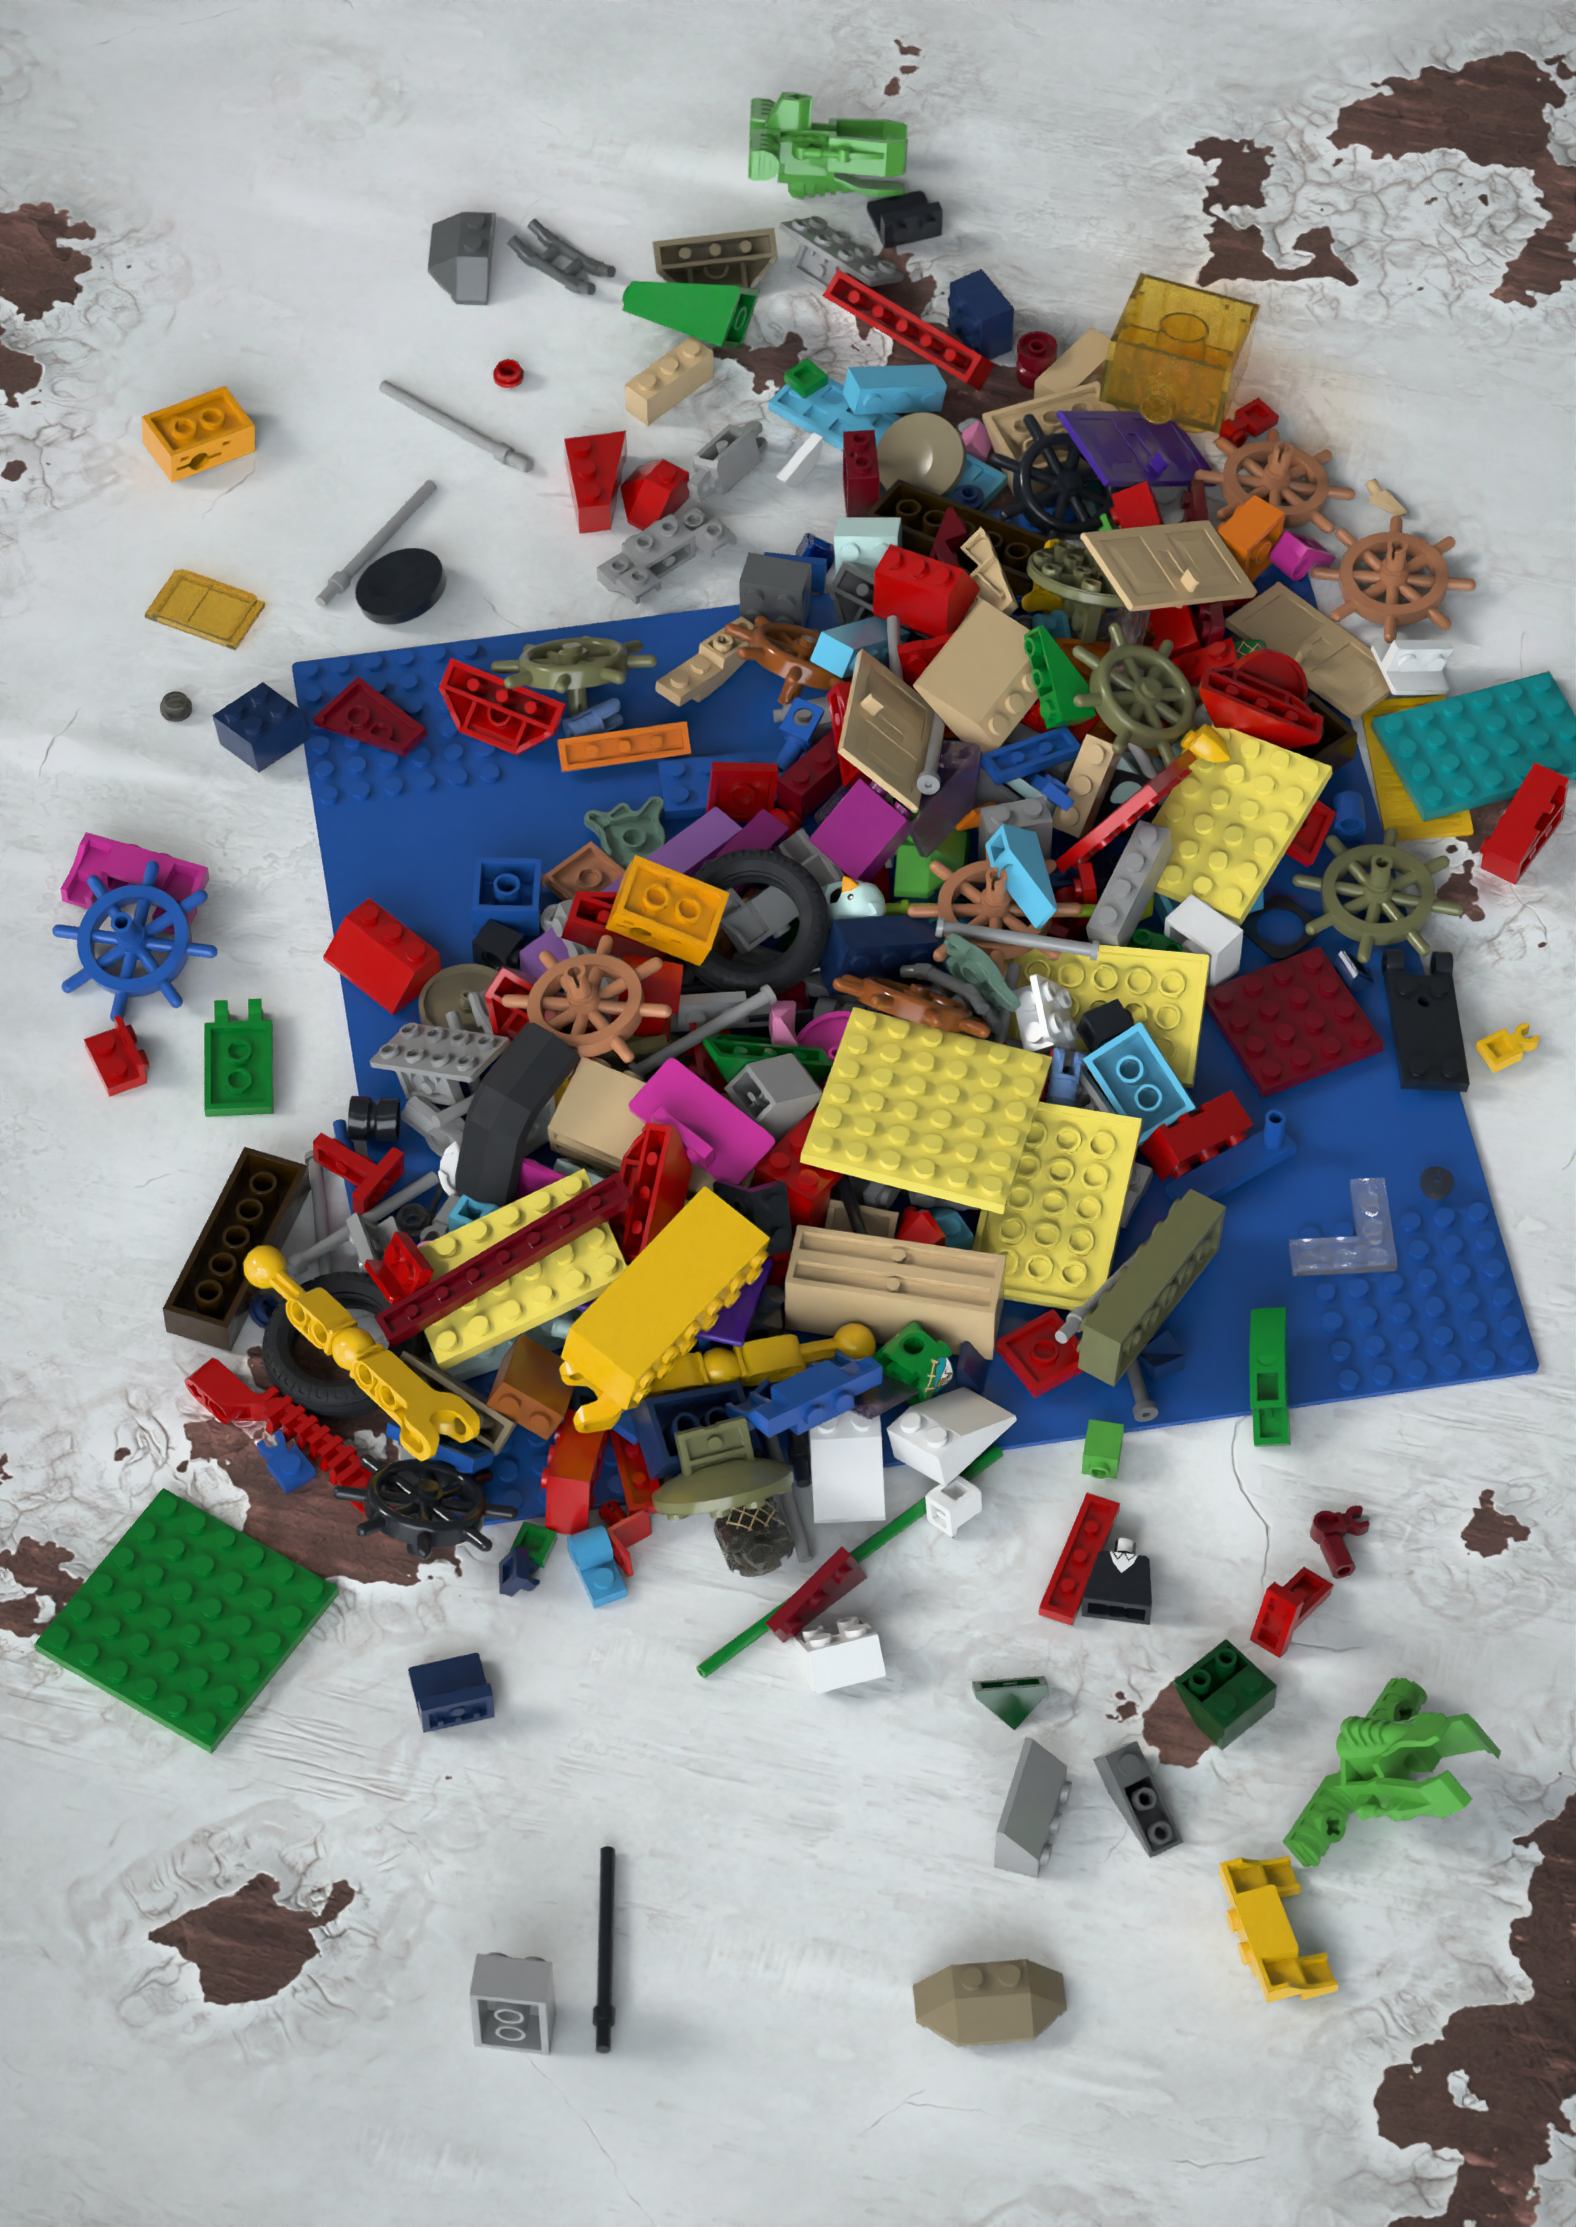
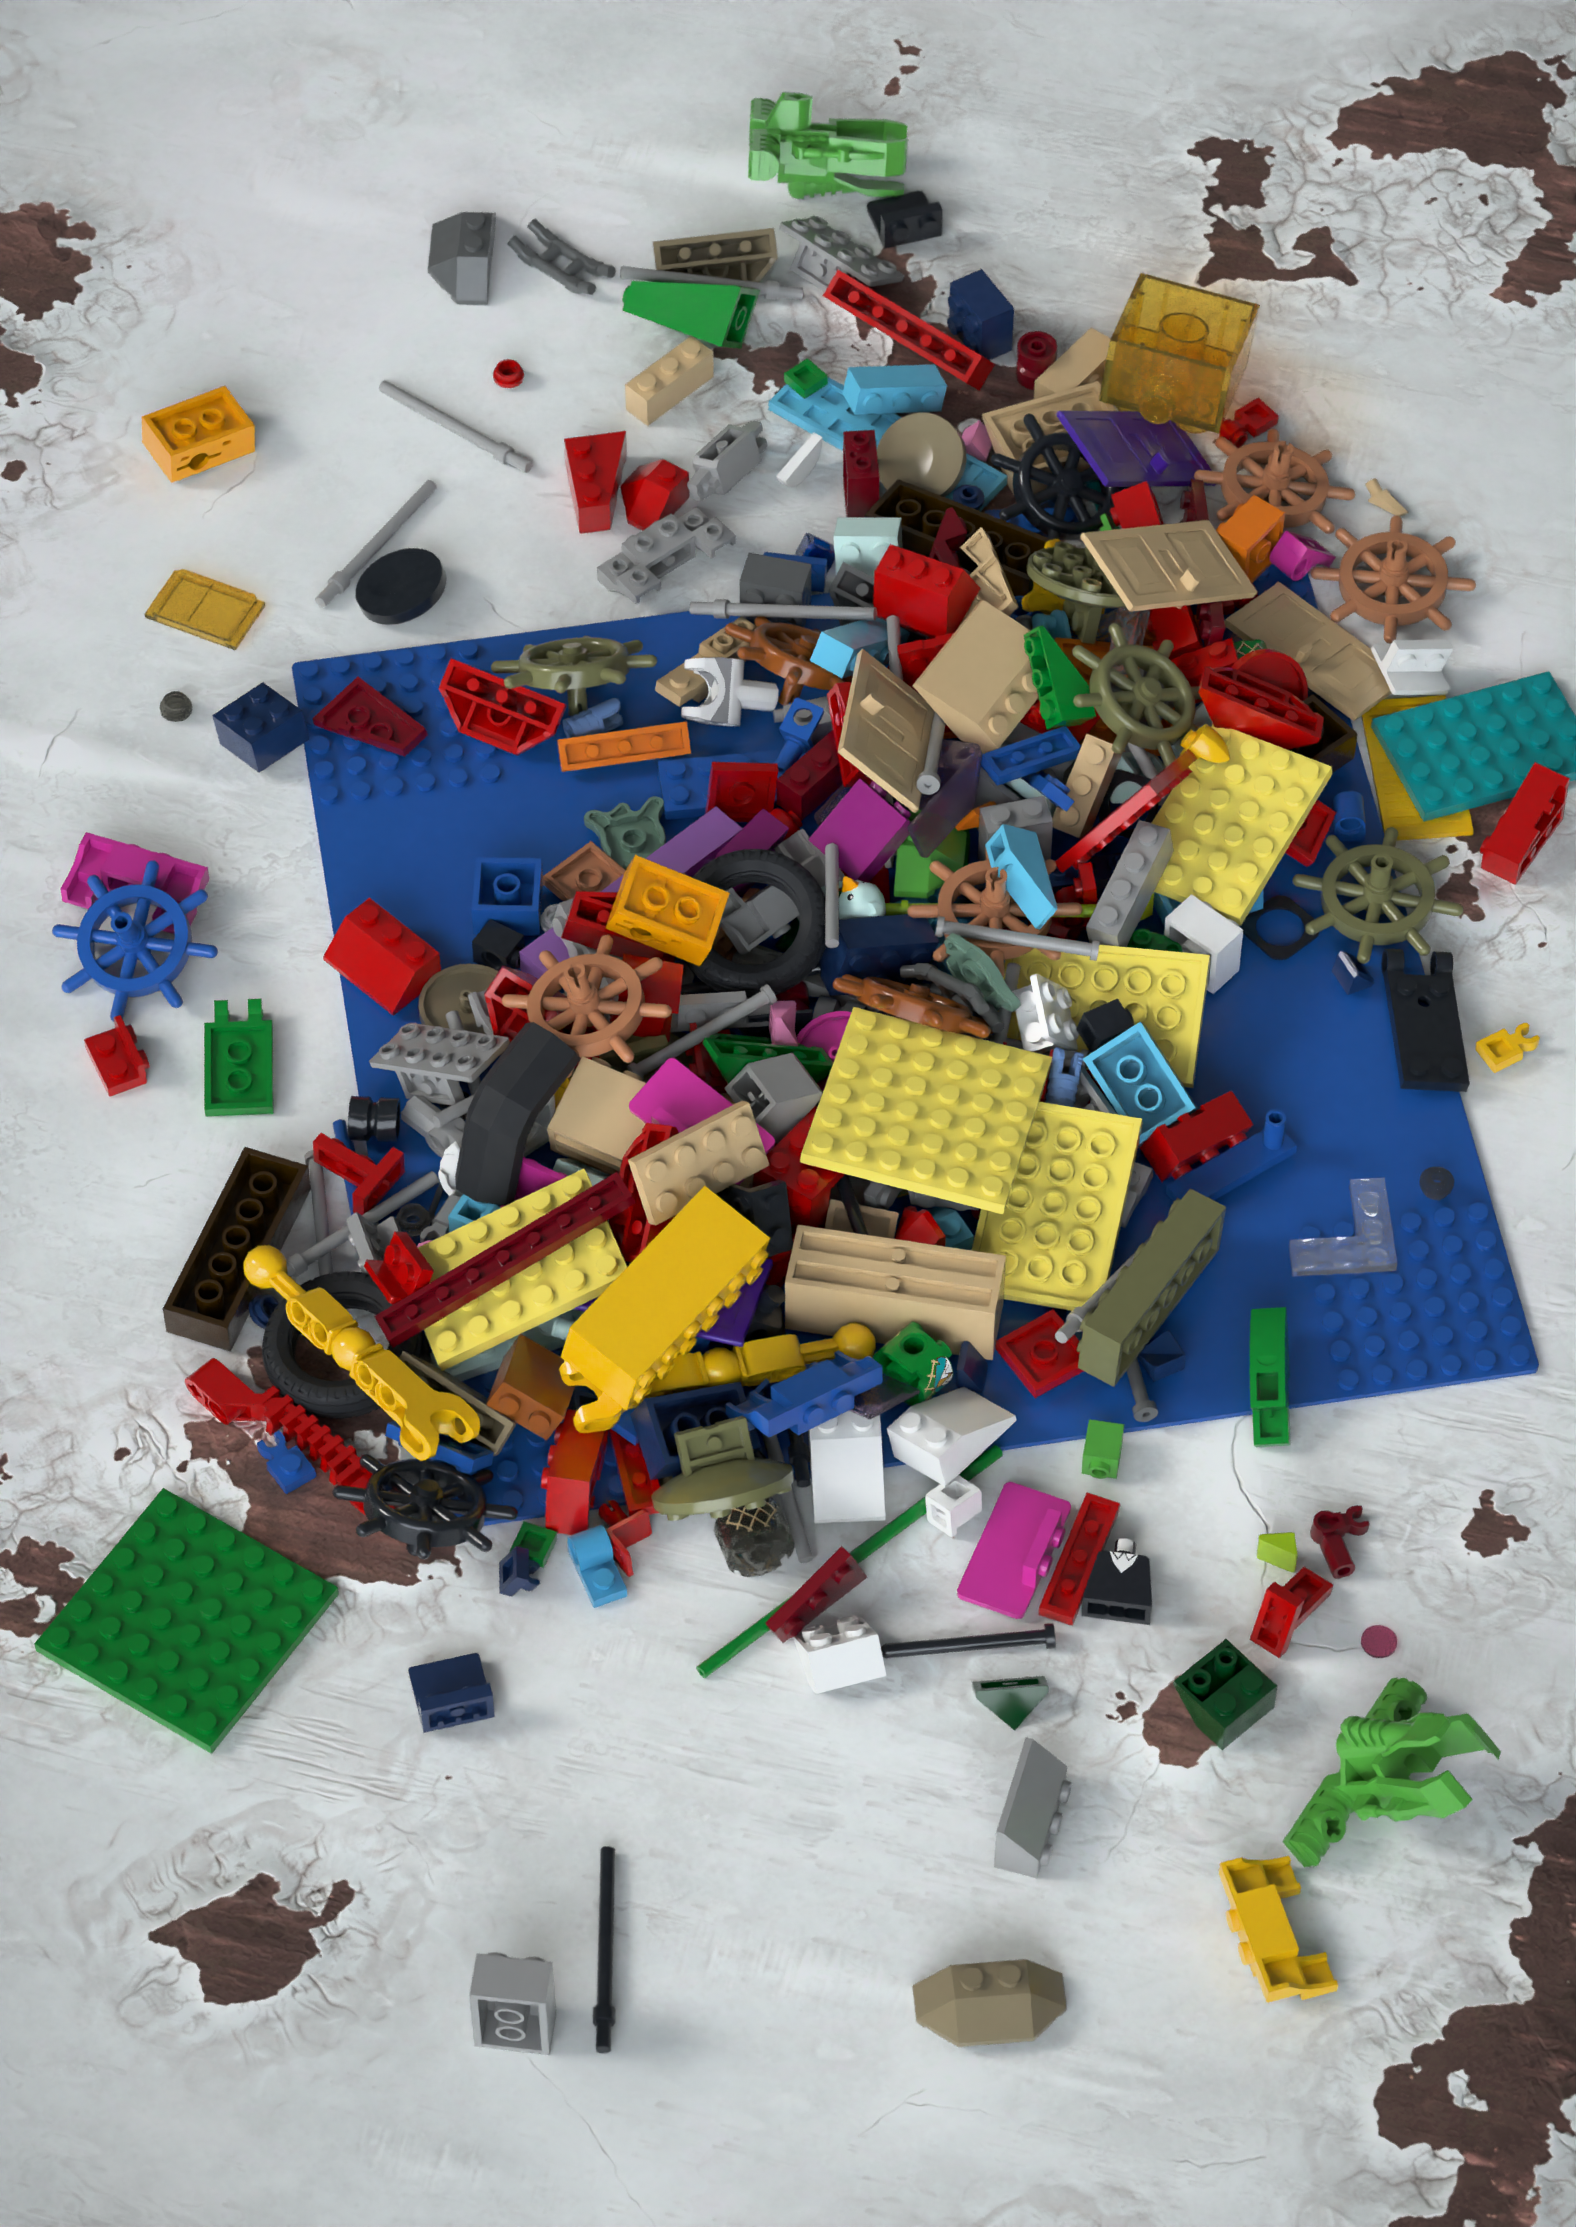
dark grey slope [1093,1741,1183,1858] -> none
dark red plate [1204,946,1384,1098] -> none
none -> light grey bar [620,266,803,300]
none -> tan plate [628,1100,769,1225]
none -> white connector [681,657,778,726]
none -> light grey bar [689,599,877,621]
none -> light grey bar [825,843,839,948]
none -> black bar [881,1623,1056,1658]
none -> dark pink bracket [957,1482,1071,1619]
none -> lime slope [1256,1532,1298,1572]
none -> clear pink piece [1361,1625,1397,1658]

